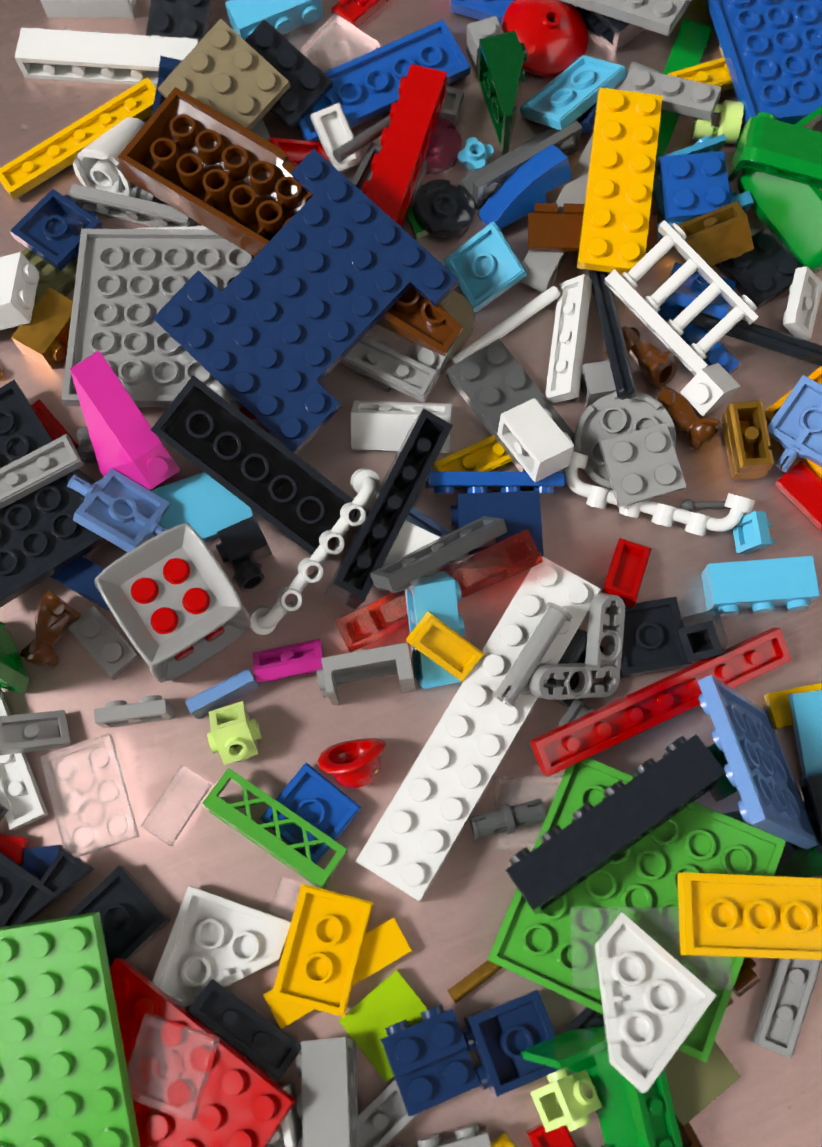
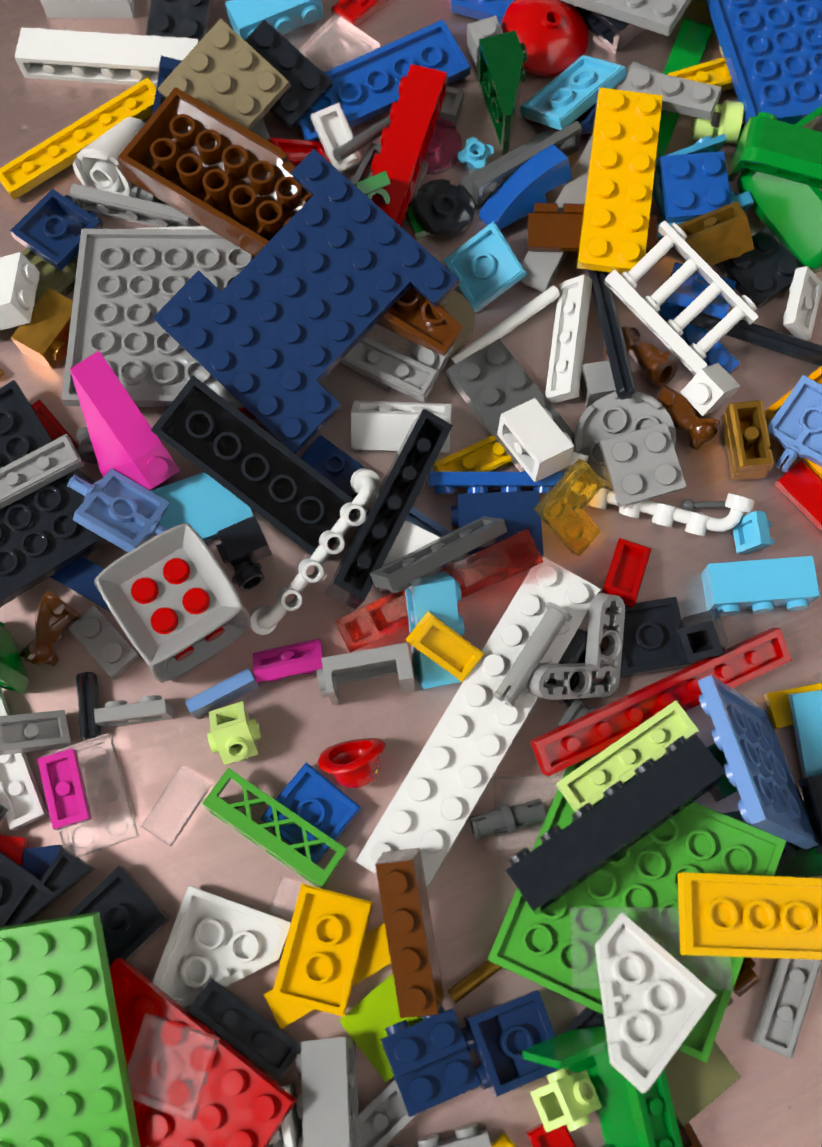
none -> dark pink plate [37,748,93,830]
none -> black axle [76,672,101,741]
none -> dark blue plate [300,435,367,499]
none -> green tile [354,171,391,205]
none -> reddish brown brick [375,848,444,1018]
none -> clear yellow plate [534,459,605,557]
none -> yellowish green plate [556,700,699,812]

